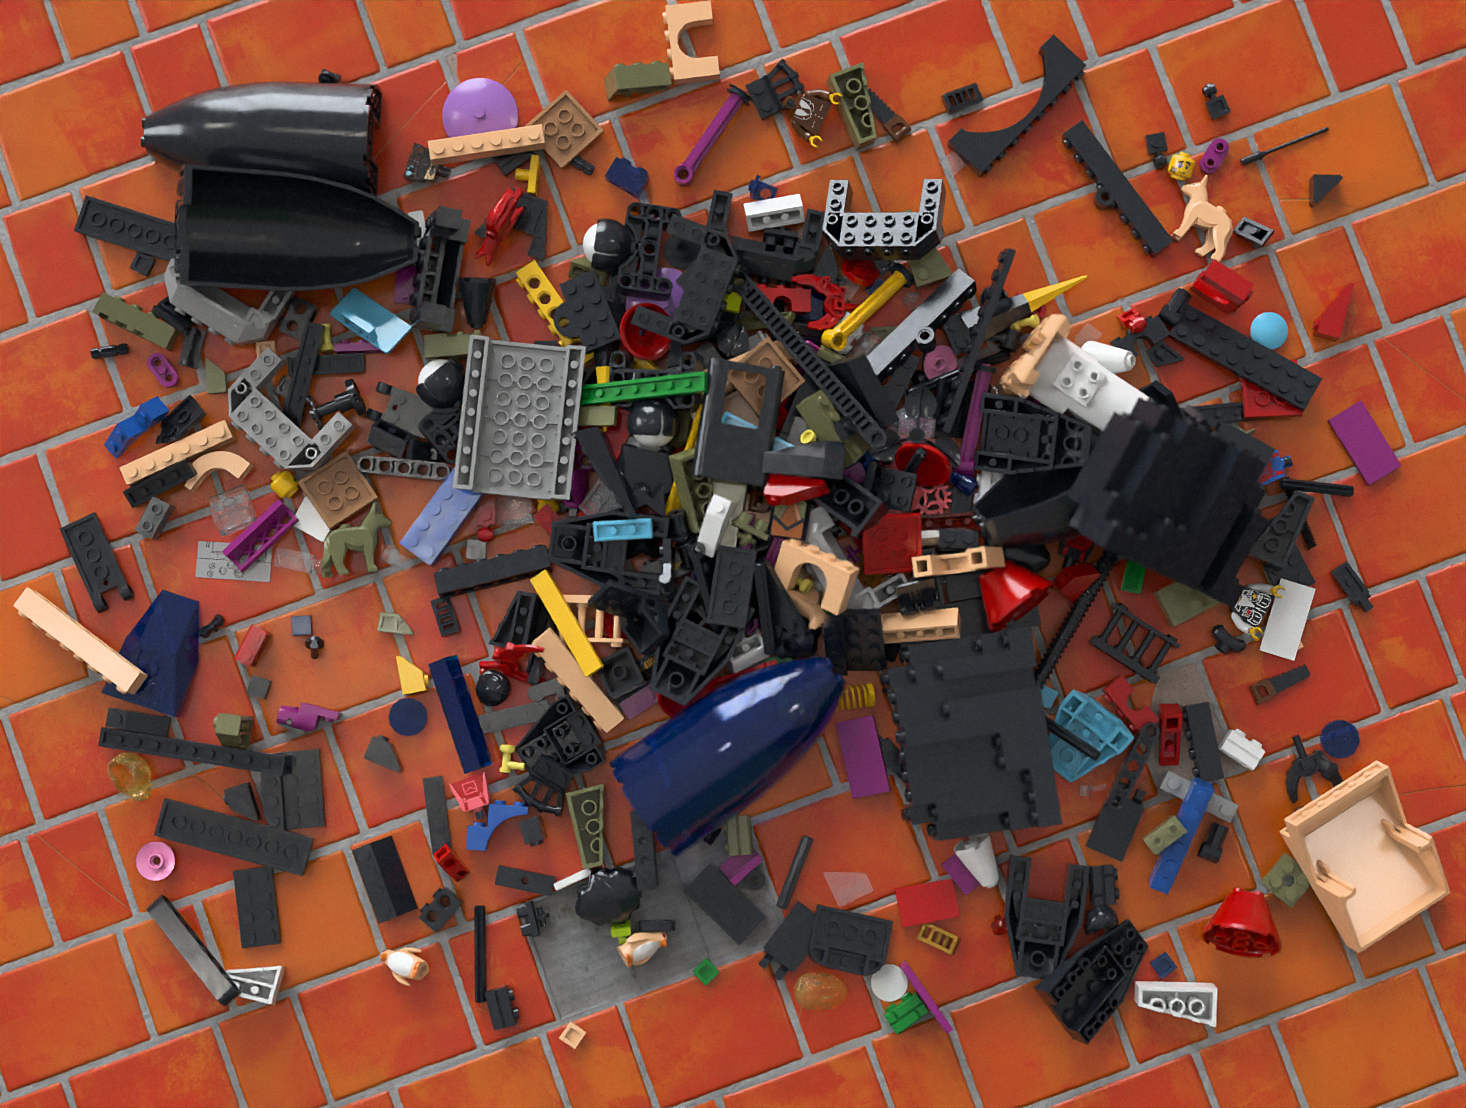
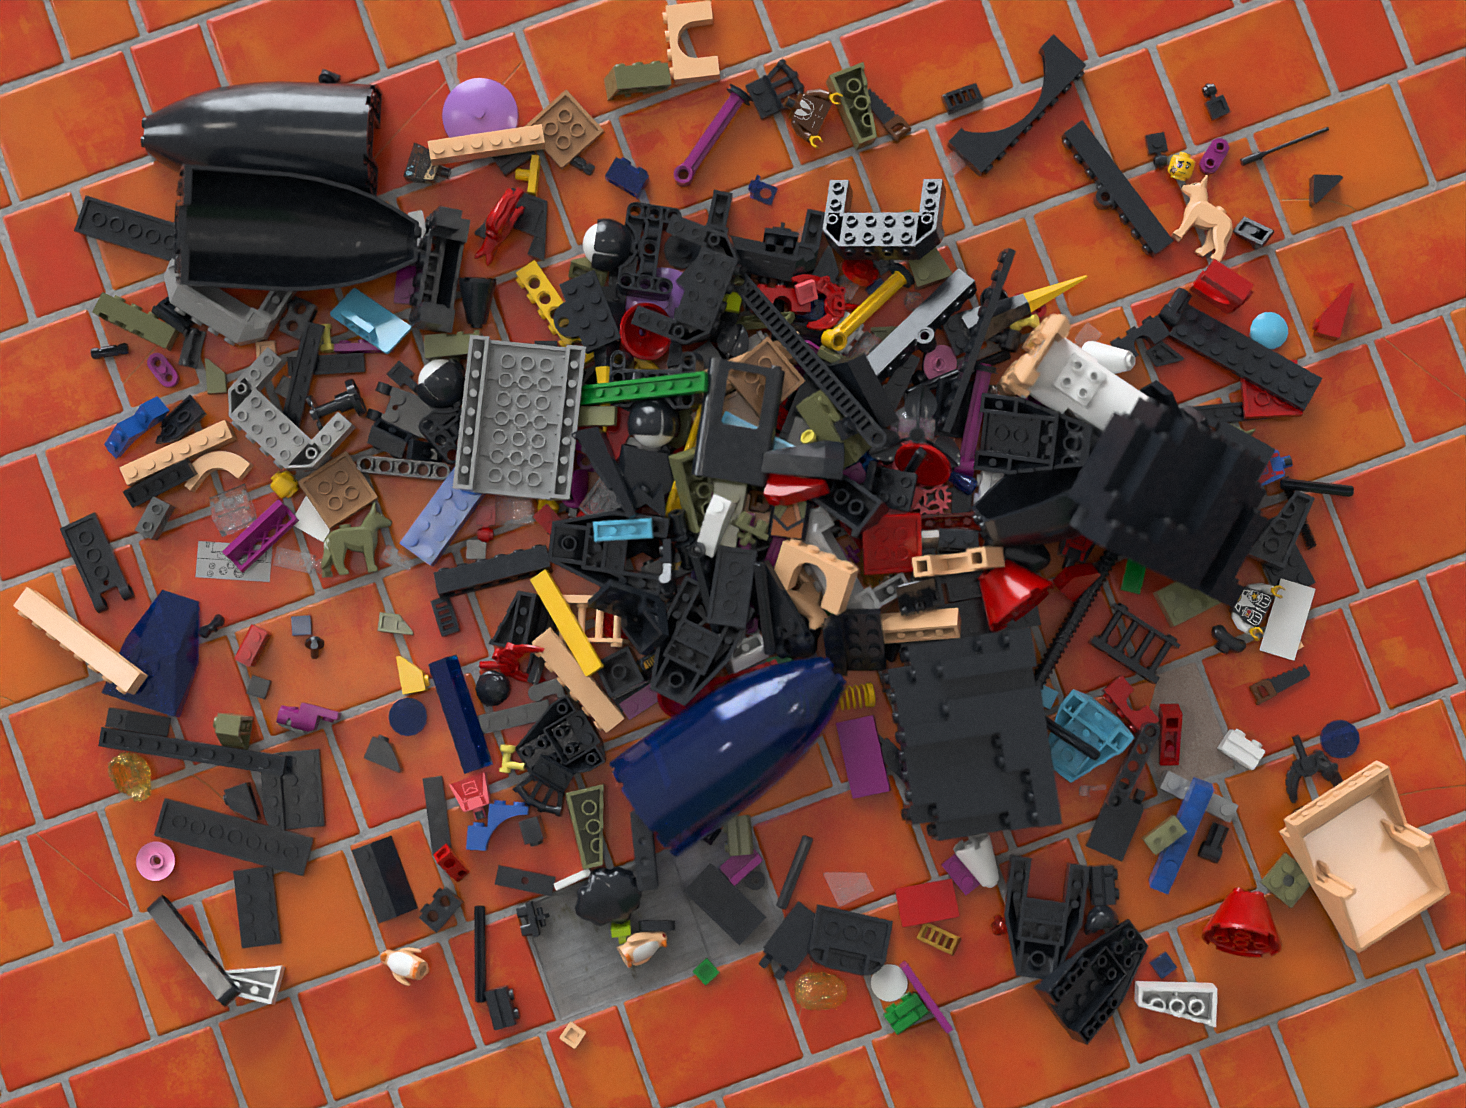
black tile [129,251,156,277] -> none
white brick [744,194,805,232] -> none
light yellow piece [791,576,814,594] -> none
red plate [1116,308,1147,334] -> none
black brick [1182,702,1224,782] -> none
magenta tile [1327,401,1402,486] -> none
black hinge [1329,561,1373,612] -> none
none -> black plate [387,360,418,393]
none -> coral tile [794,279,818,305]

